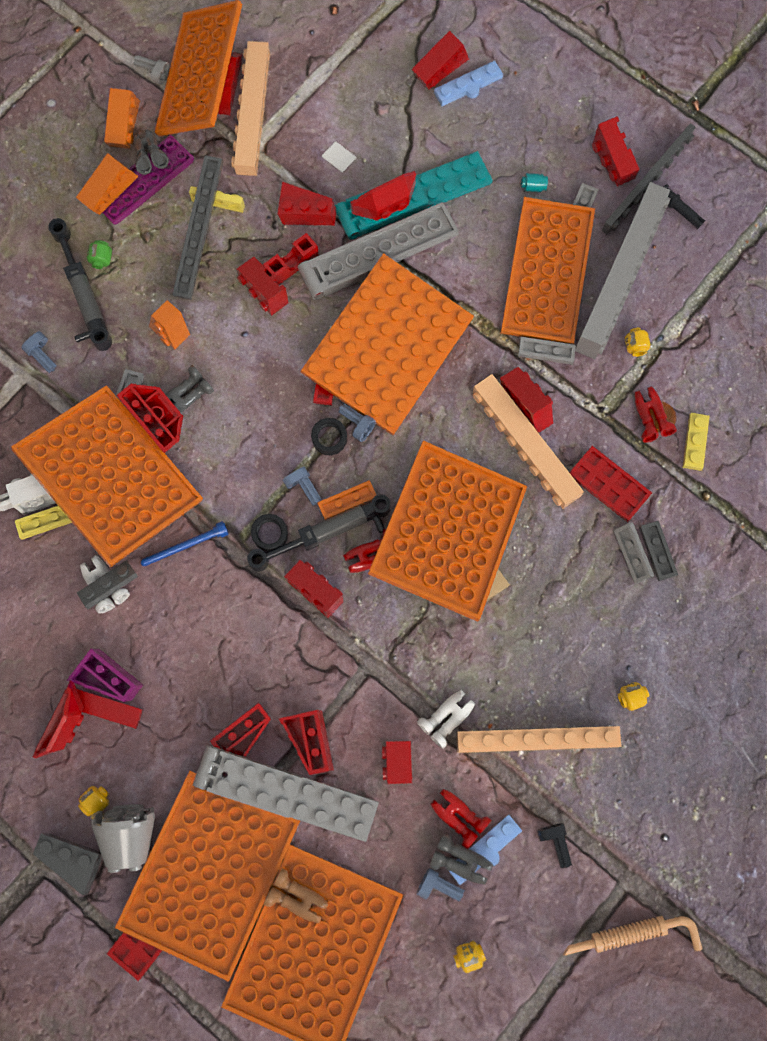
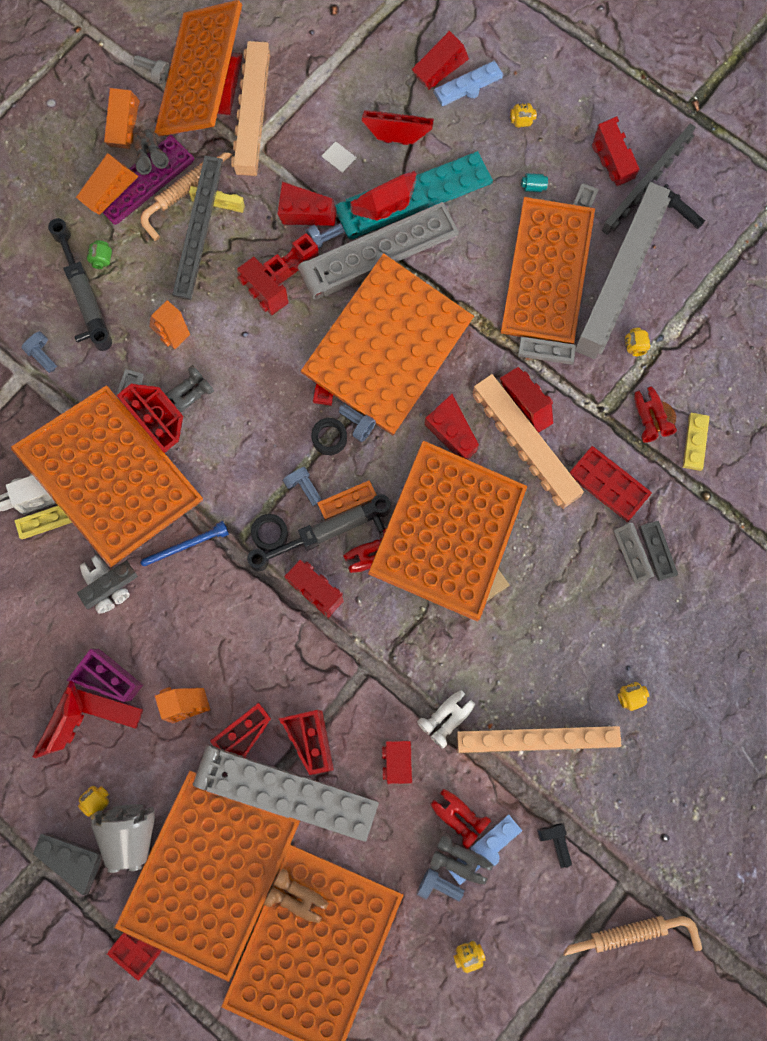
none -> light nougat piece [141,153,232,241]
none -> orange wedge [155,687,211,723]
none -> sand blue piece [305,223,345,249]
none -> red wedge [362,110,434,145]
none -> red wedge [425,394,479,460]
none -> yellow head [510,103,536,128]

